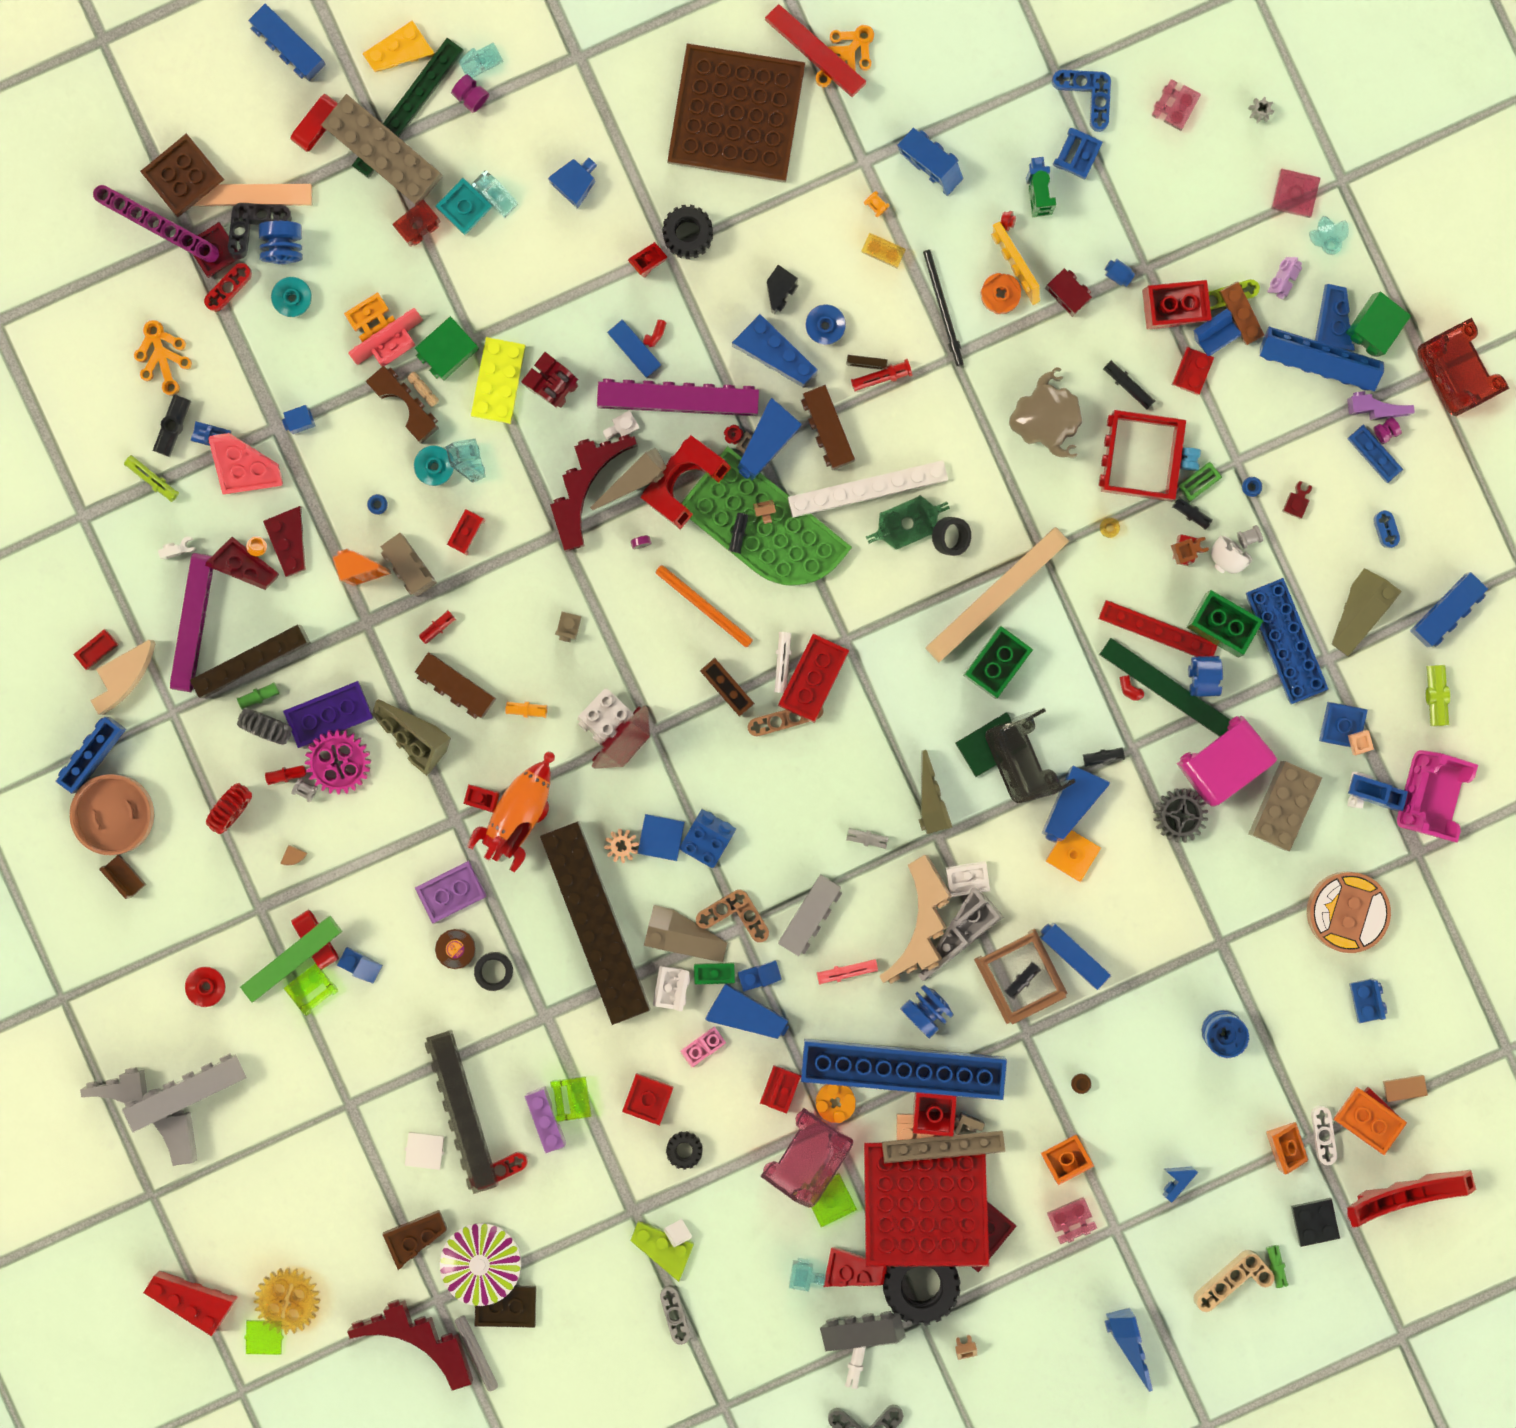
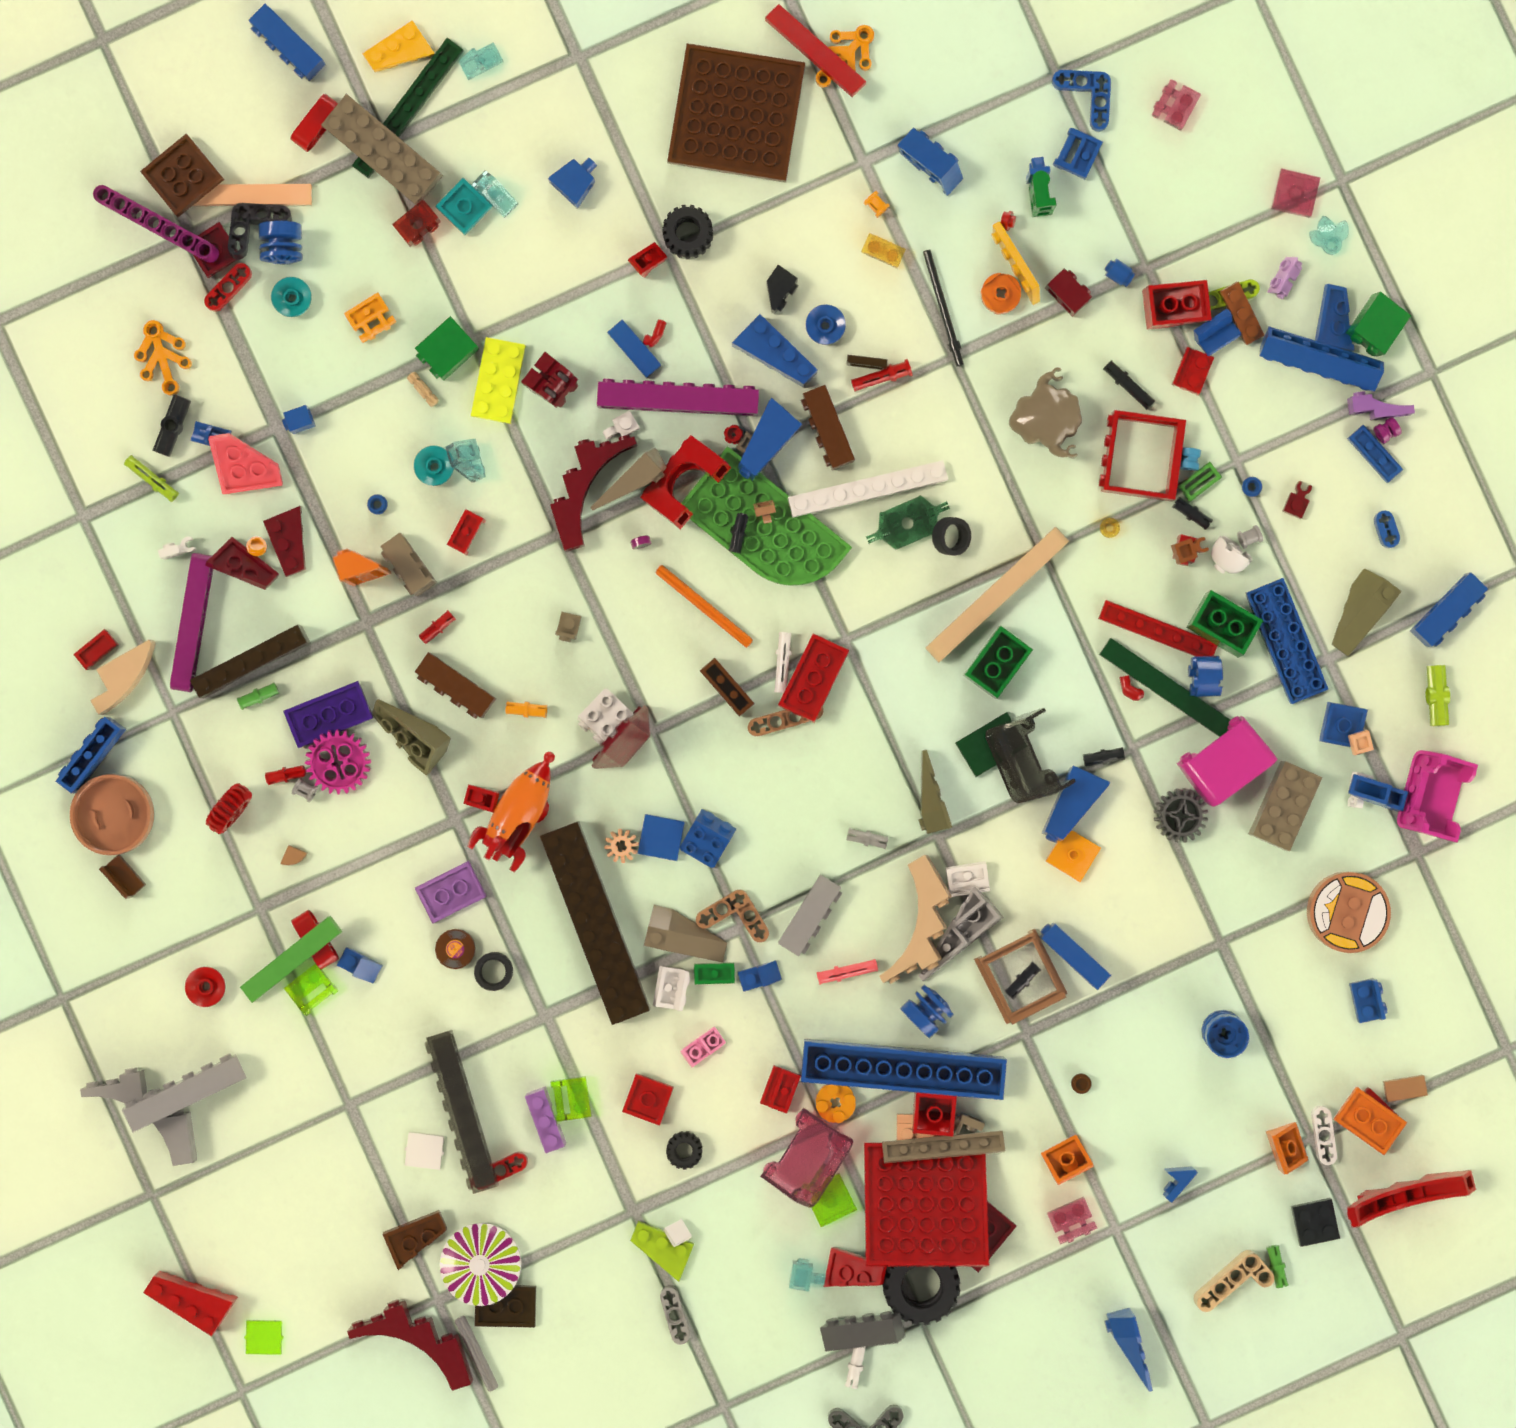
dark grey gear [237,708,292,745] -> none
clear yellow gear [254,1267,321,1335] -> none
coral bracket [348,308,423,366] -> none
reddish brown arch [366,365,439,444] -> none
magenta wheel [451,74,489,113] -> none
blue slope [705,984,789,1039] -> none
medium nougat tile [955,1335,977,1360] -> none
light grey gear [1248,97,1274,123] -> none
clear red windscreen [1417,318,1510,416] -> none

